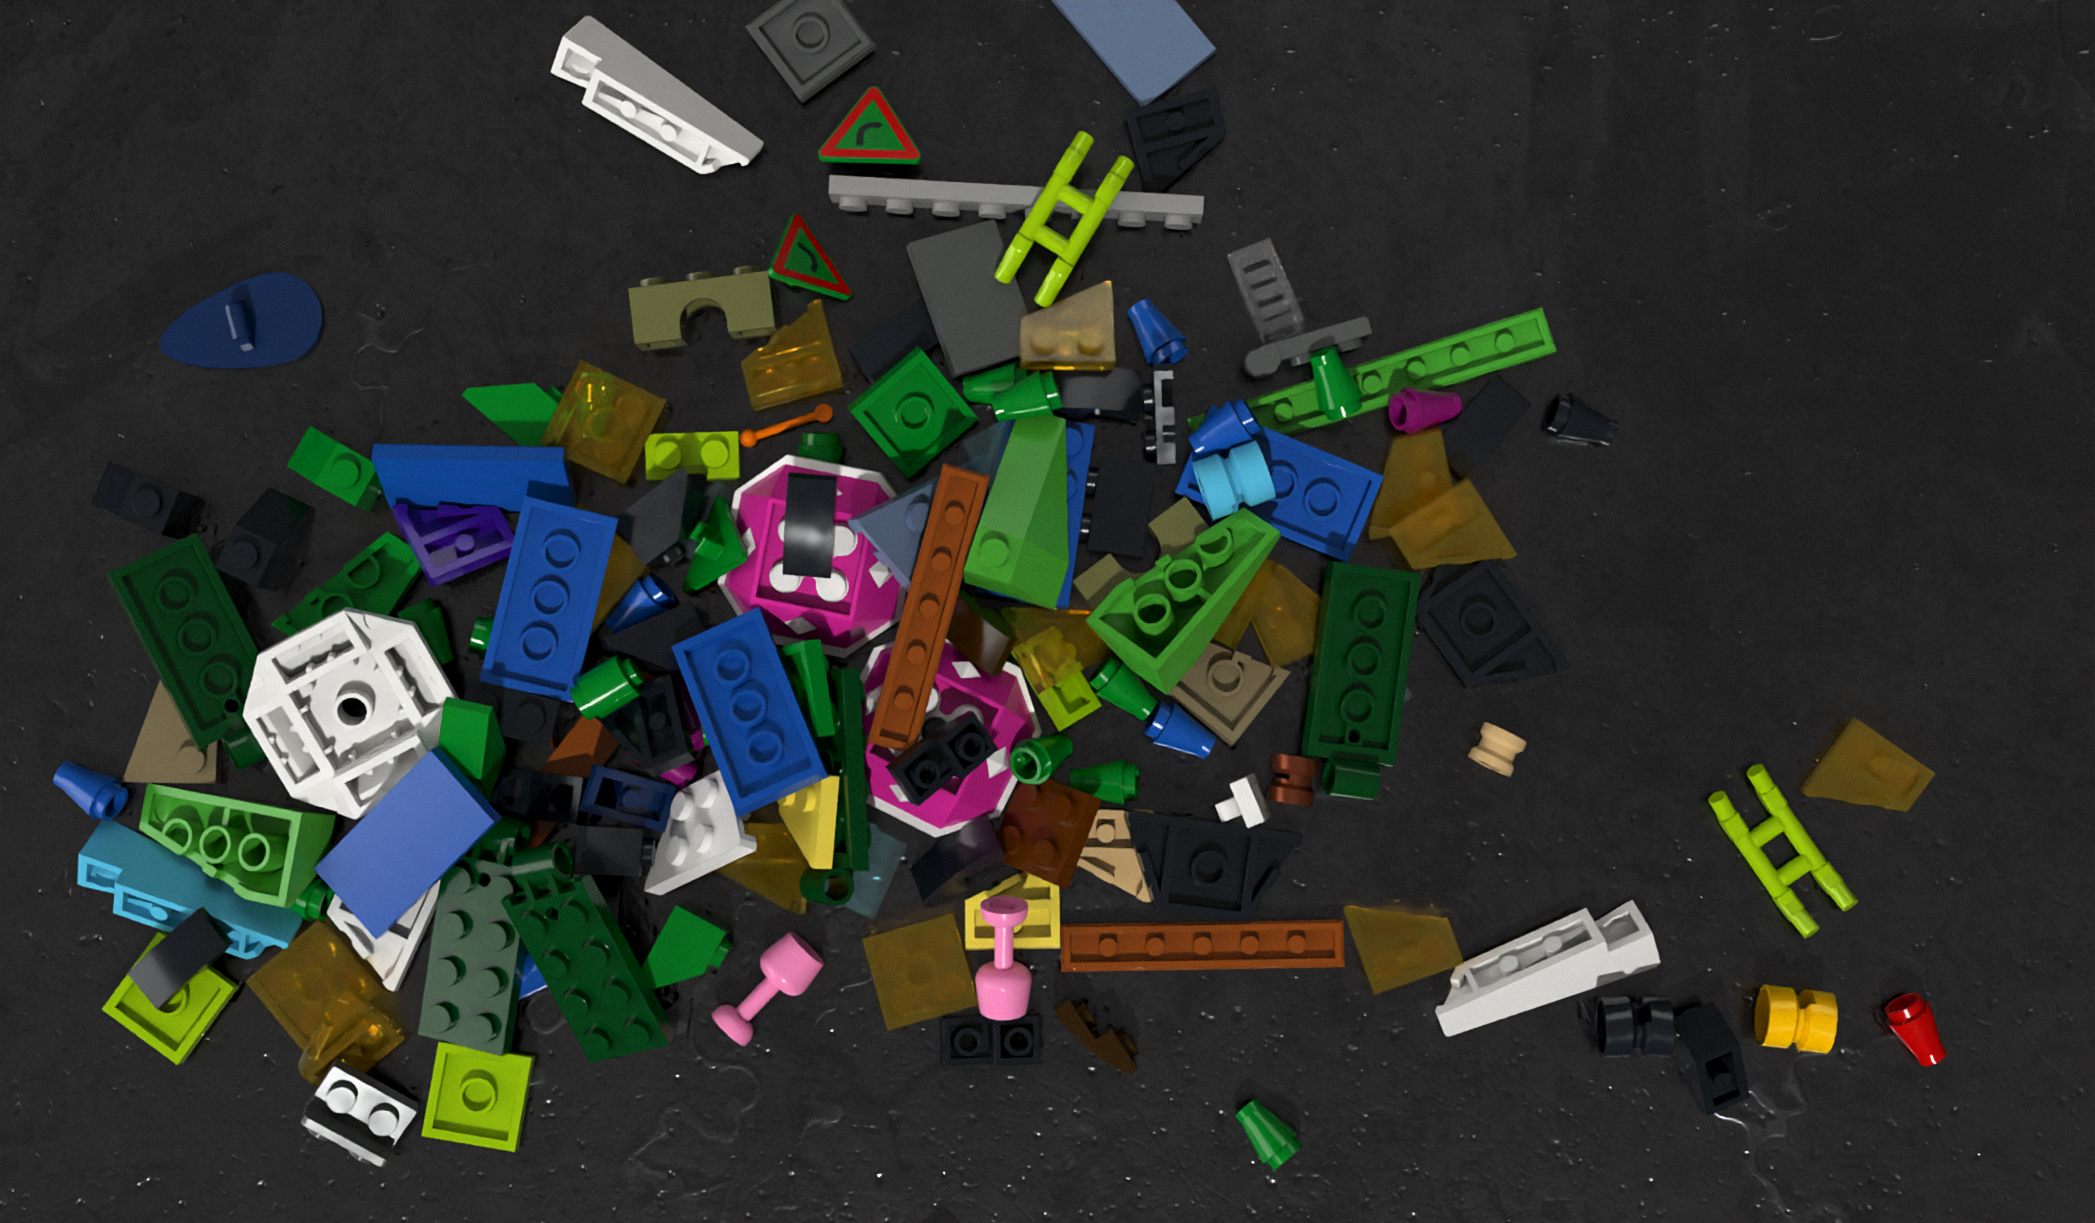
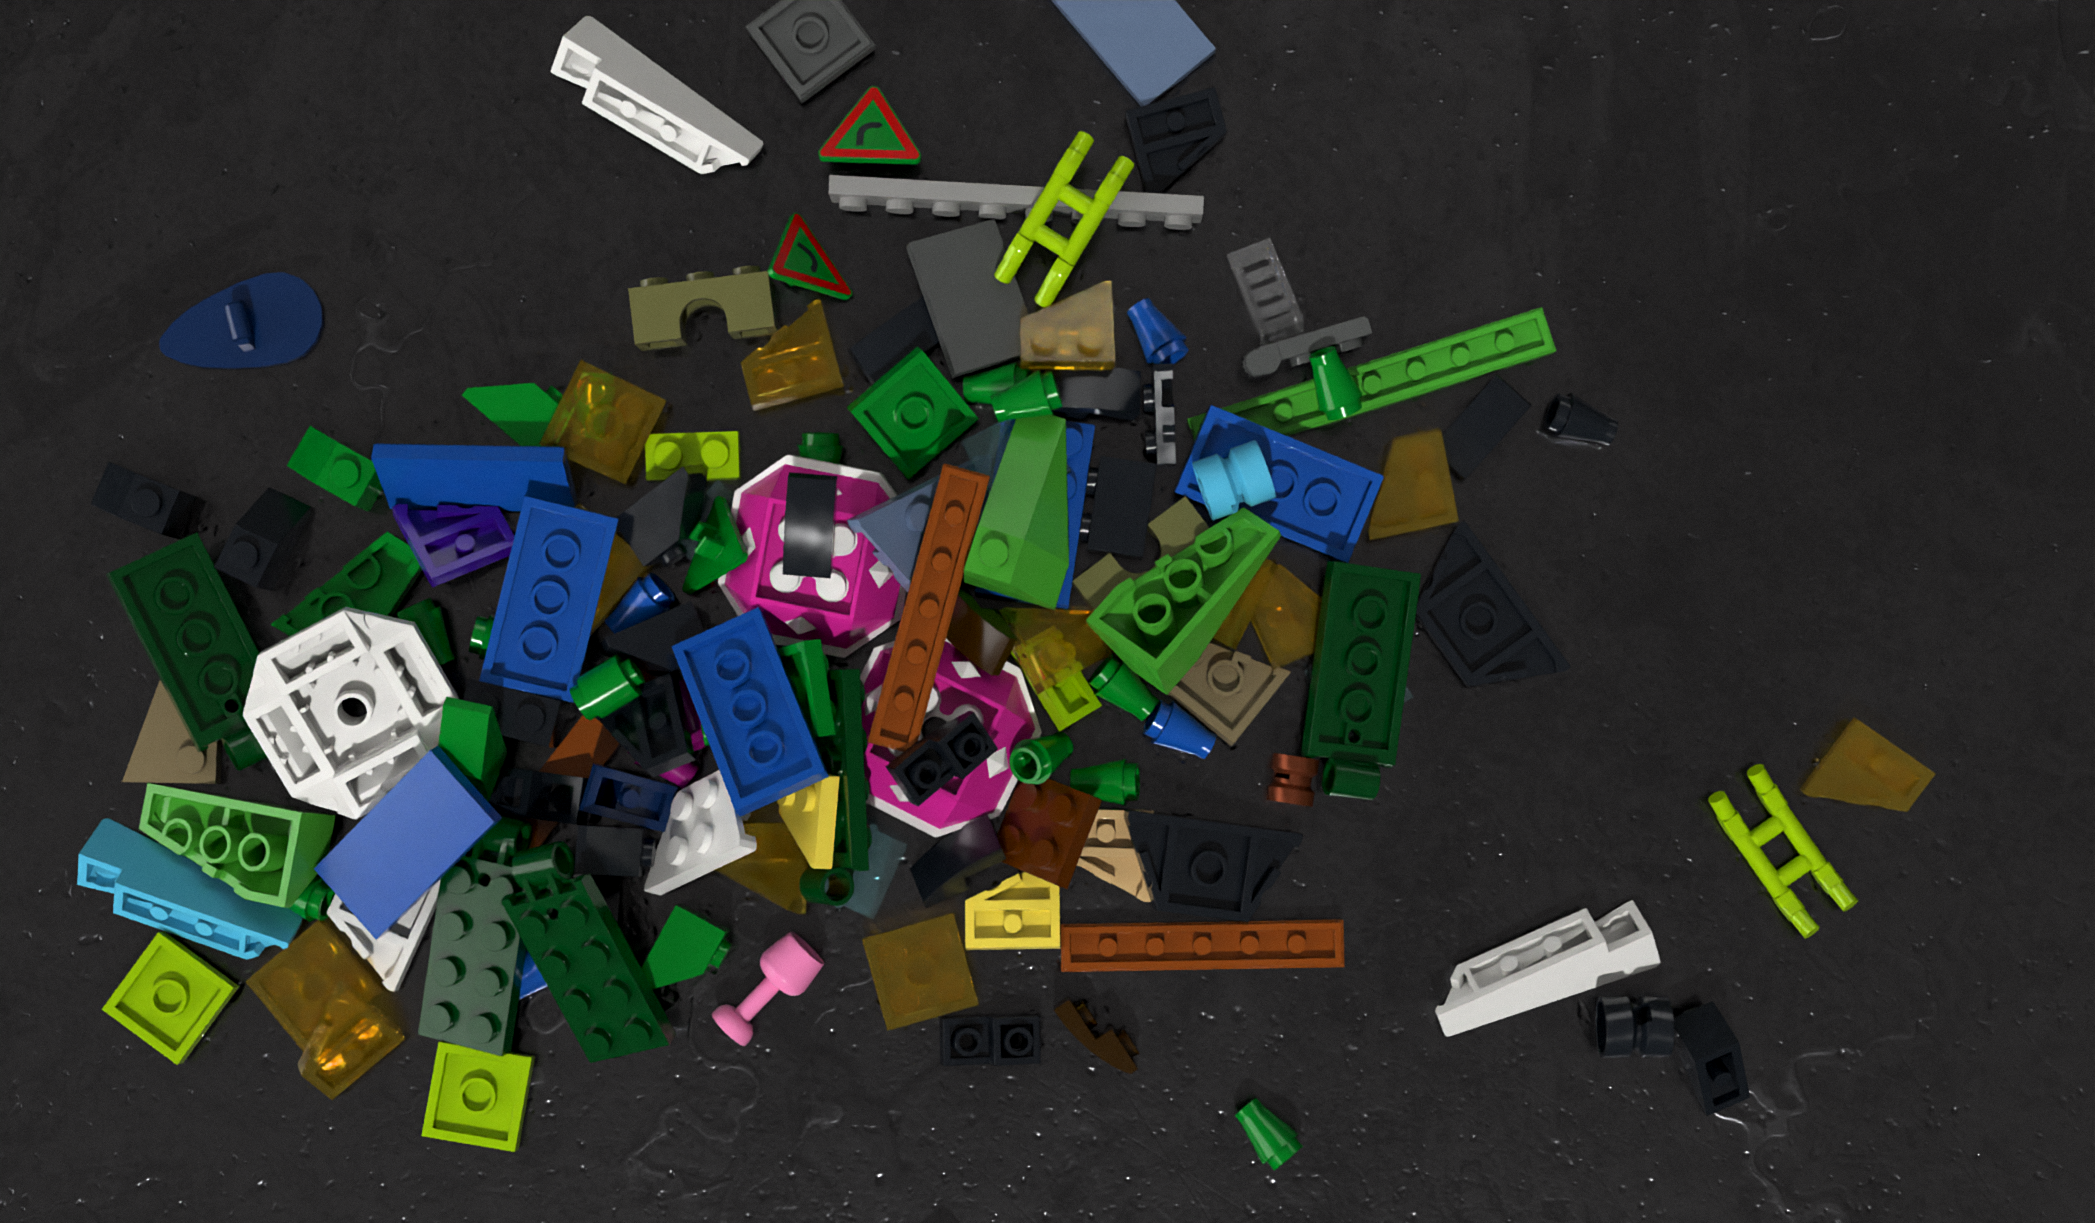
blue cone [53,761,128,821] -> none
black slope [127,907,234,1010] -> none
bracket [300,1058,419,1168] -> none
orange hinge [739,404,833,447] -> none
bright pink piece [975,896,1032,1020] -> none
blue cone [1188,397,1262,459] -> none
white tile [1215,773,1272,828] -> none
clear yellow wing [1343,906,1464,996] -> none
clear yellow wing [1387,477,1517,569] -> none
magenta cone [1388,387,1462,434] -> none
tan wheel [1468,722,1527,777] -> none
yellow wheel [1754,984,1838,1054] -> none
red cone [1885,992,1947,1067] -> none

